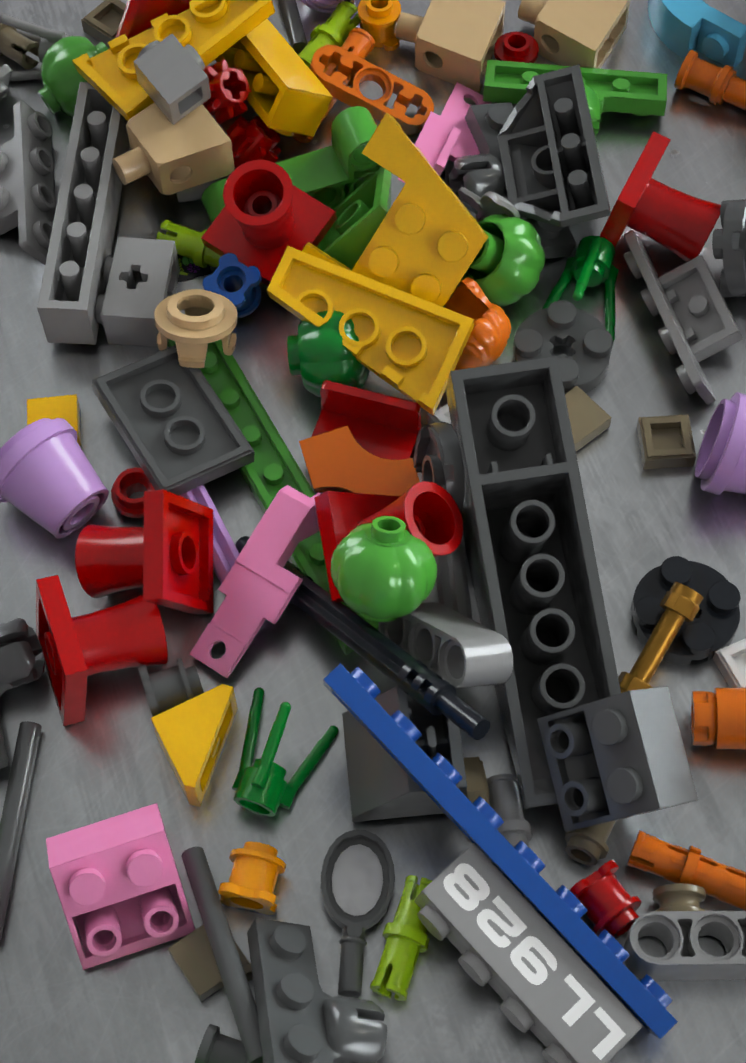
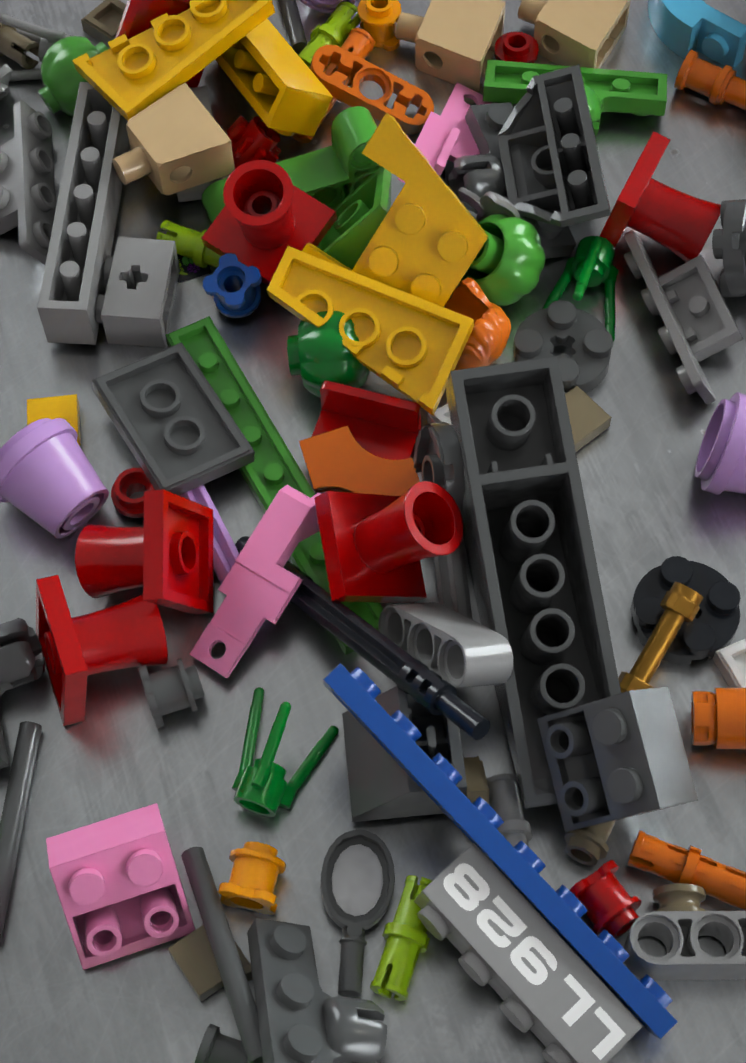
light grey brick [133,34,211,125] -> none
yellow slope [151,684,238,807] -> none
tan piece [154,289,238,368] -> none
red gear [203,60,252,124] -> none
bright green plant [330,516,437,622] -> none
dark tan tile [637,414,696,470] -> none

